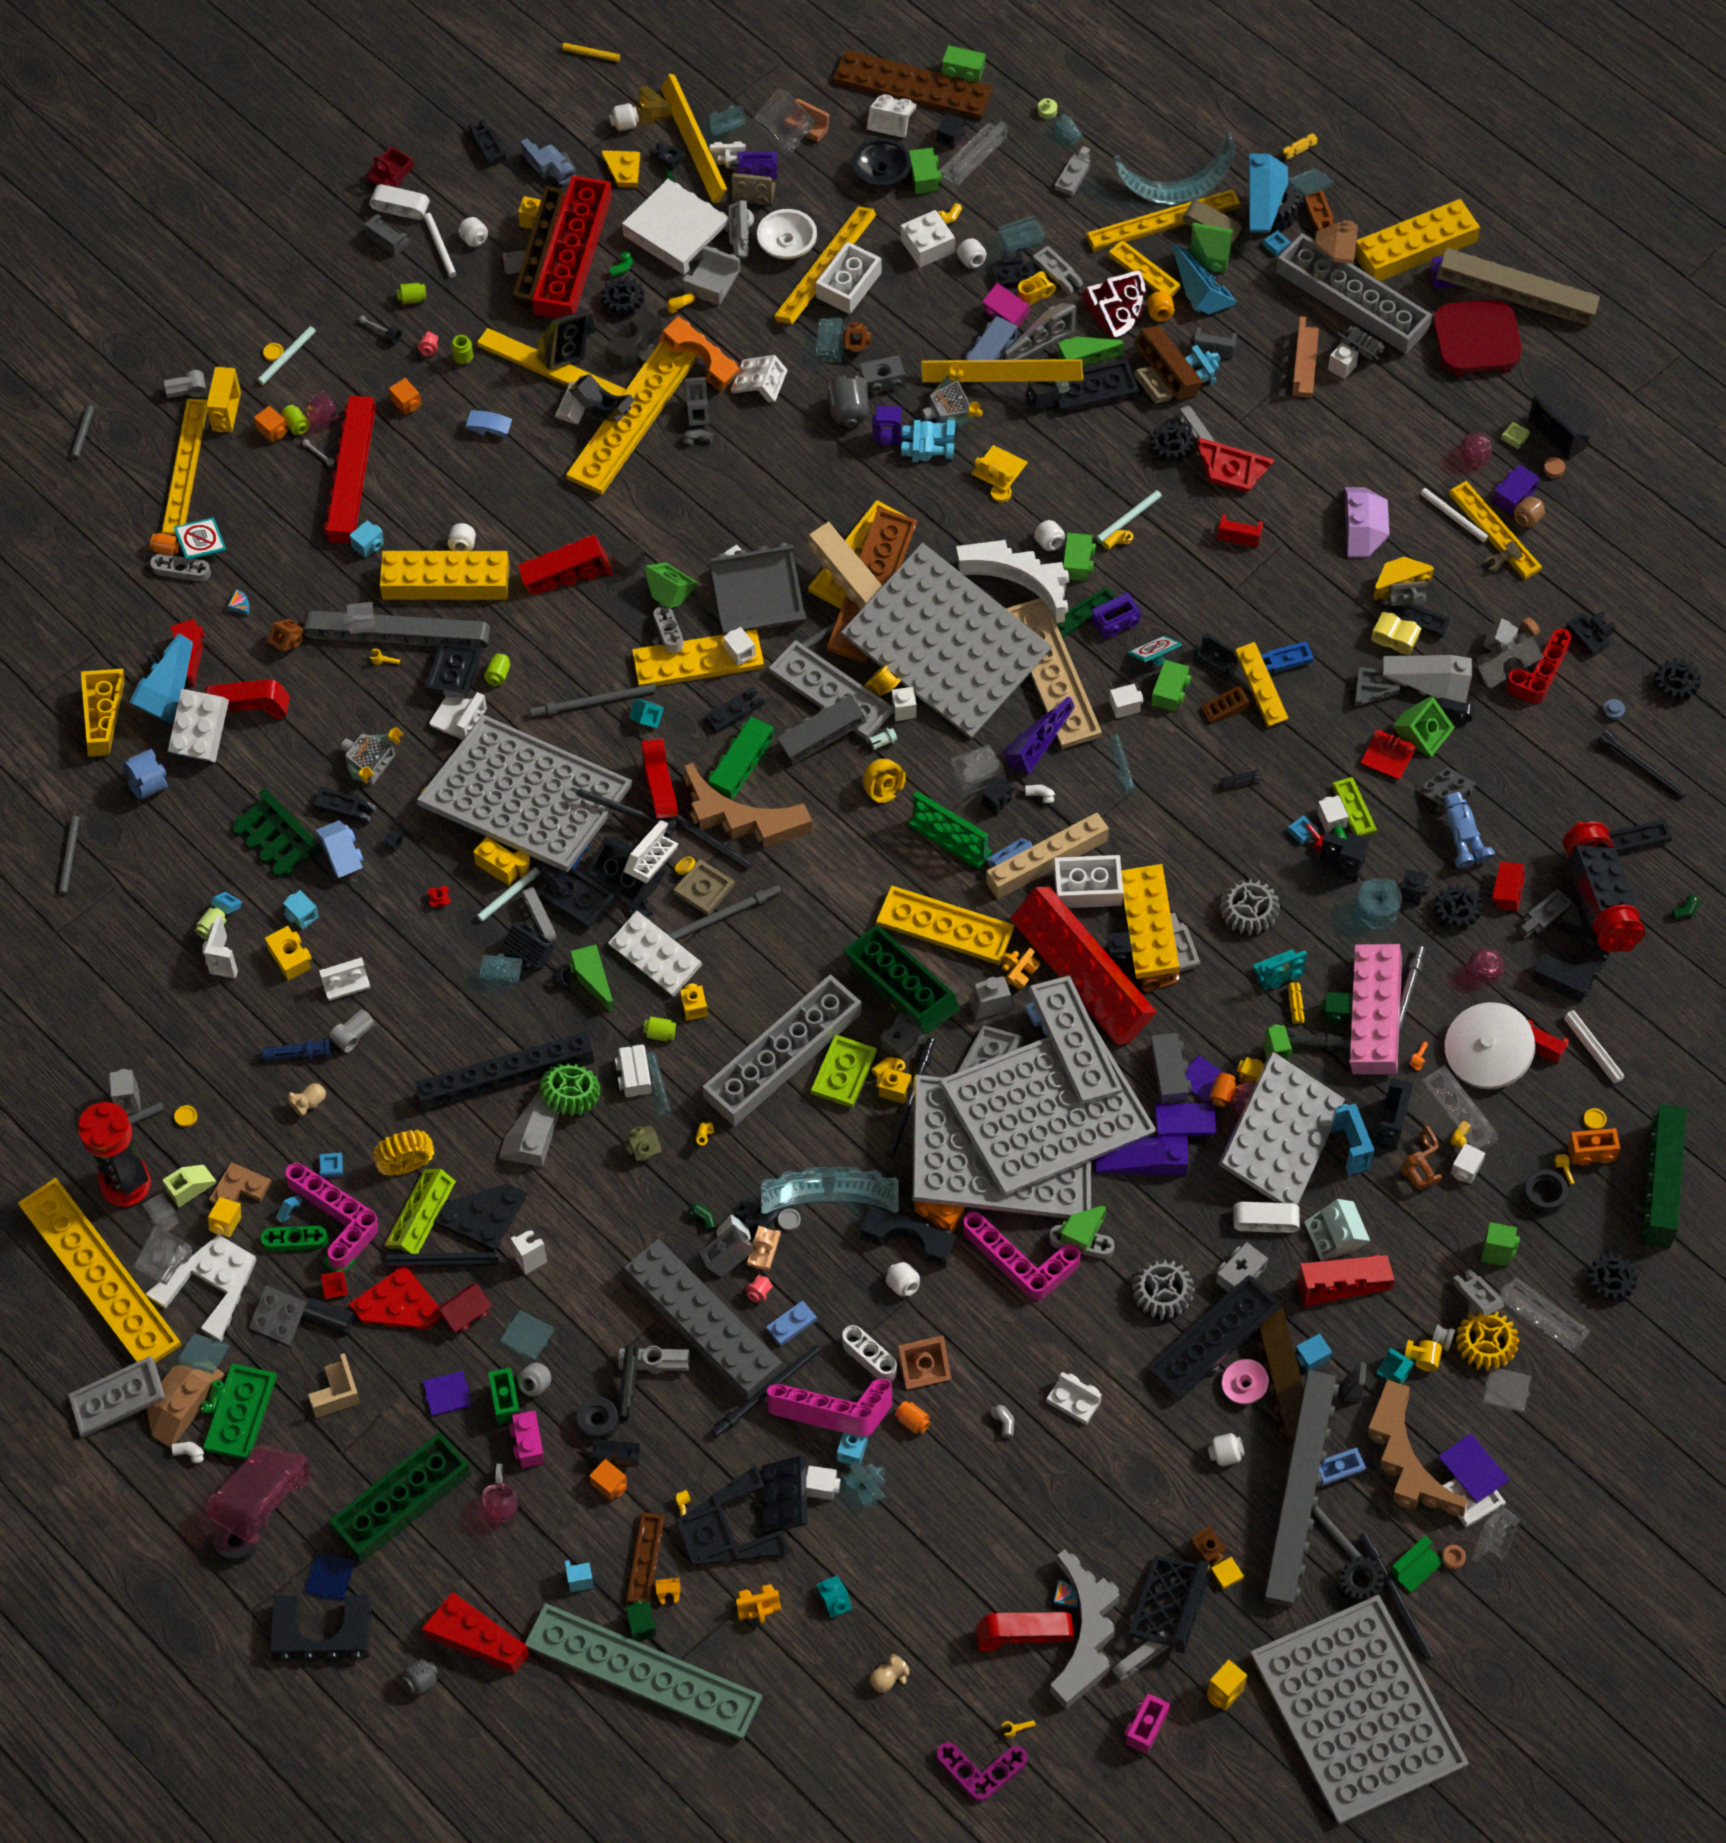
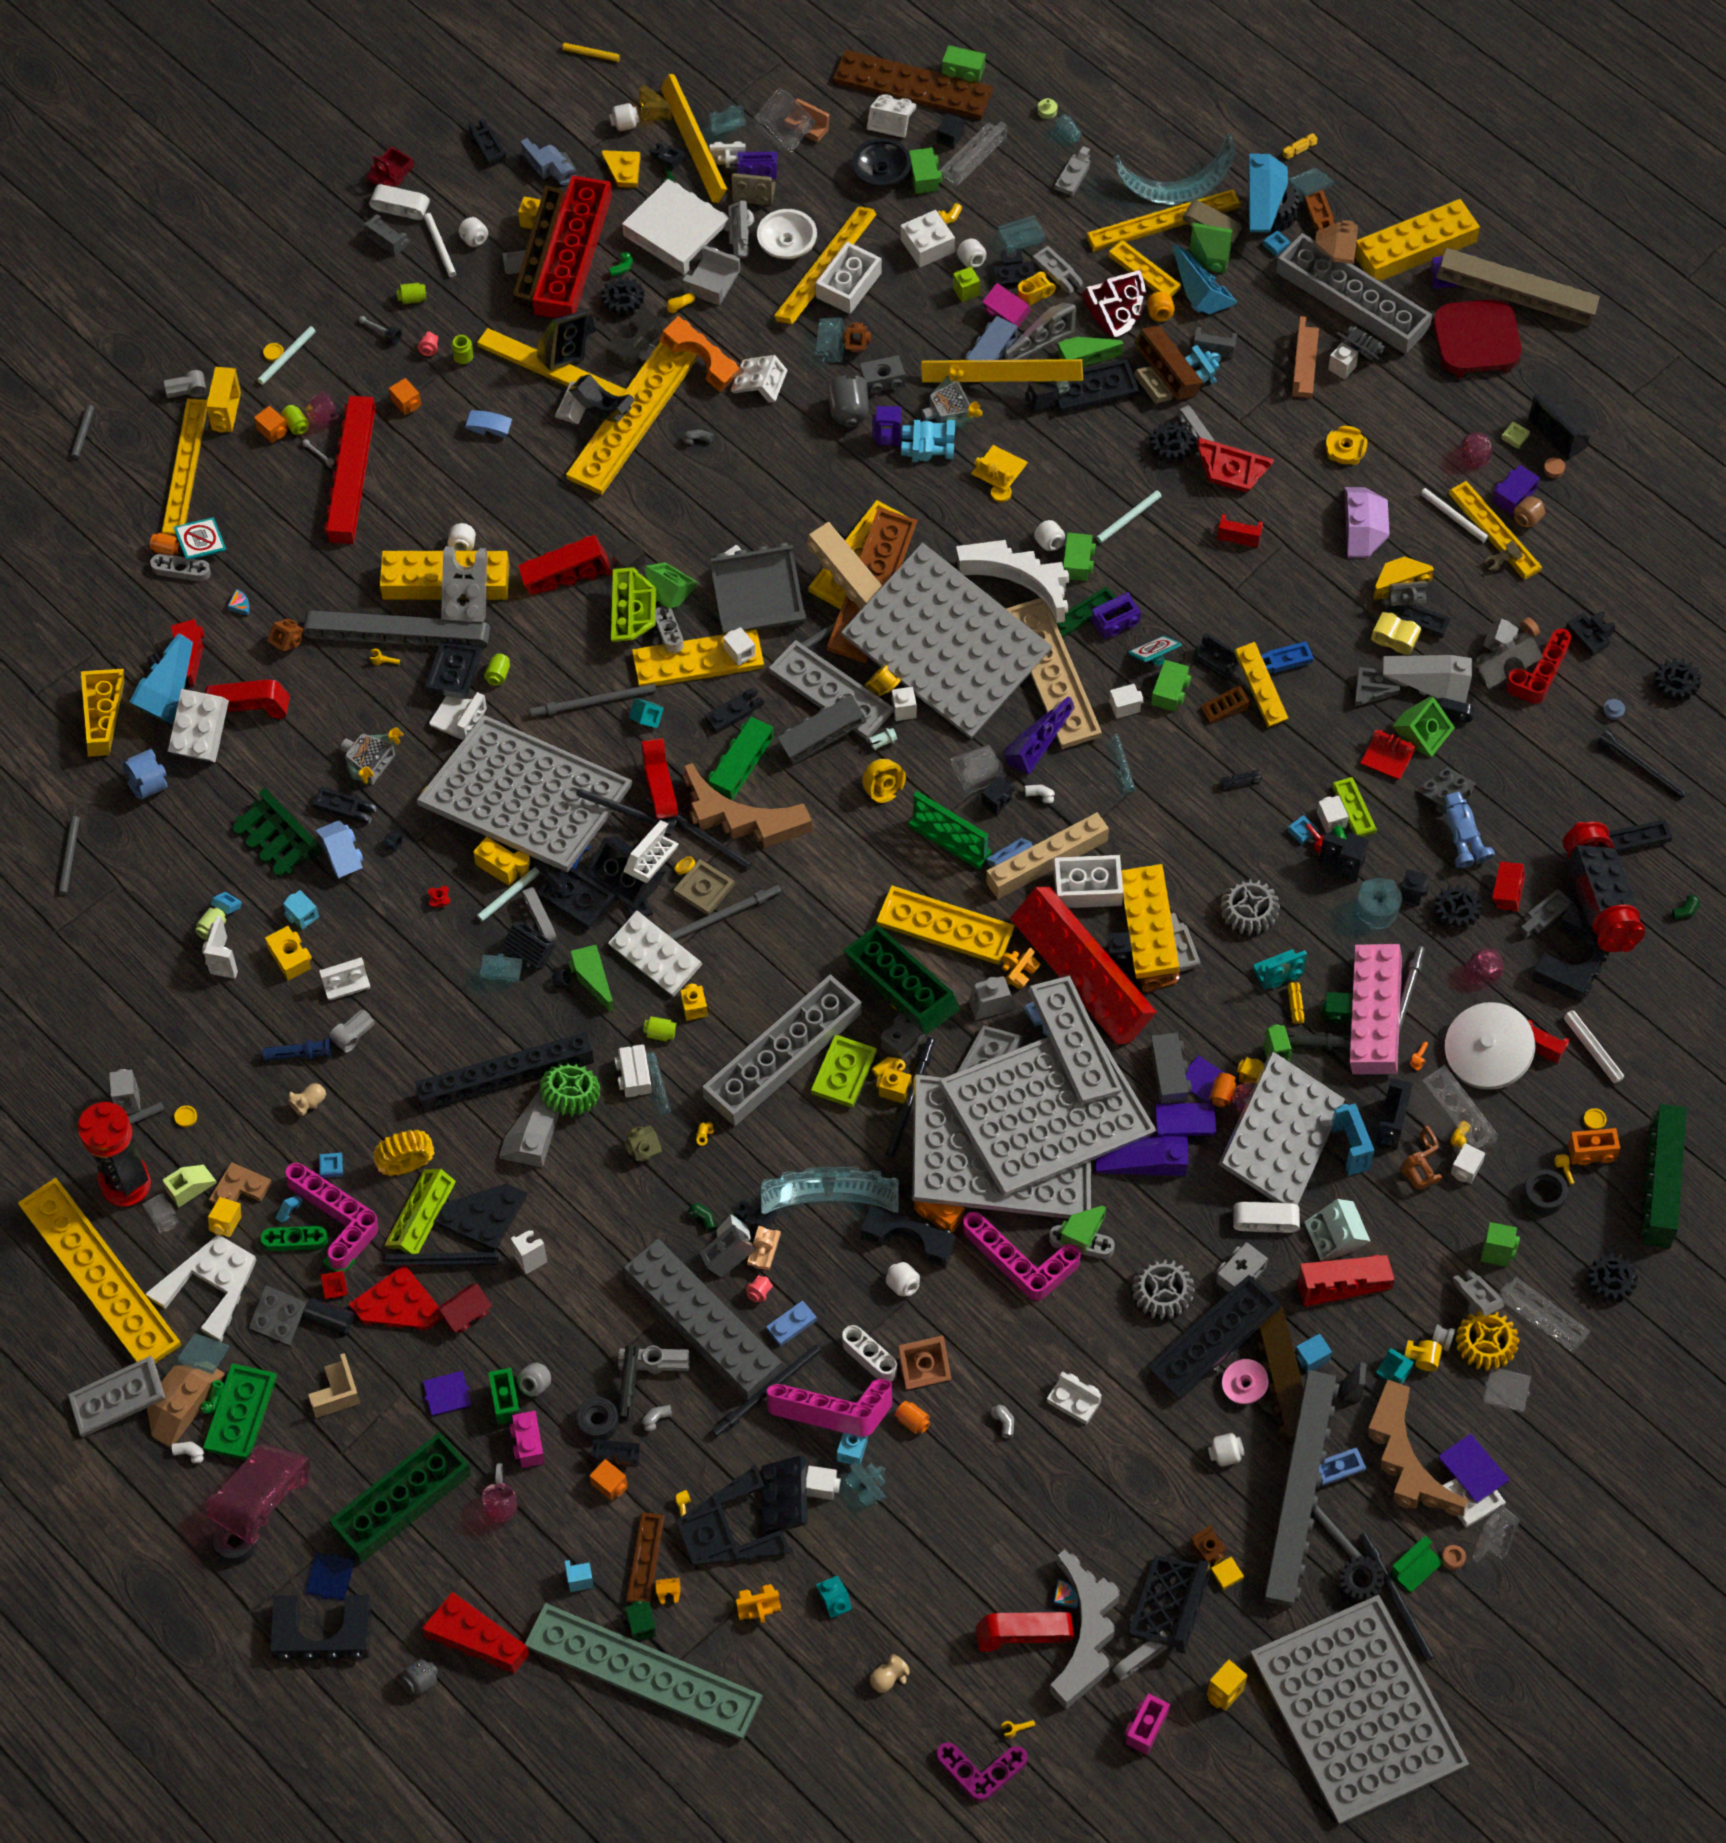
clear slope [134,1226,192,1285] -> none
clear brick [344,602,376,634] -> none
medium azure brick [349,520,384,558] -> none
clear light blue piece [500,1310,555,1360] -> none
dark grey brick [685,377,710,426] -> none
light grey piece [778,1209,801,1231] -> none
yellow arm [1102,530,1133,550] -> none
none -> light grey brick [441,546,487,622]
none -> lime wedge [611,567,656,642]
none -> light grey arm [642,1405,672,1431]
none -> lime brick [953,267,980,302]
none -> yellow plate [1325,426,1367,465]

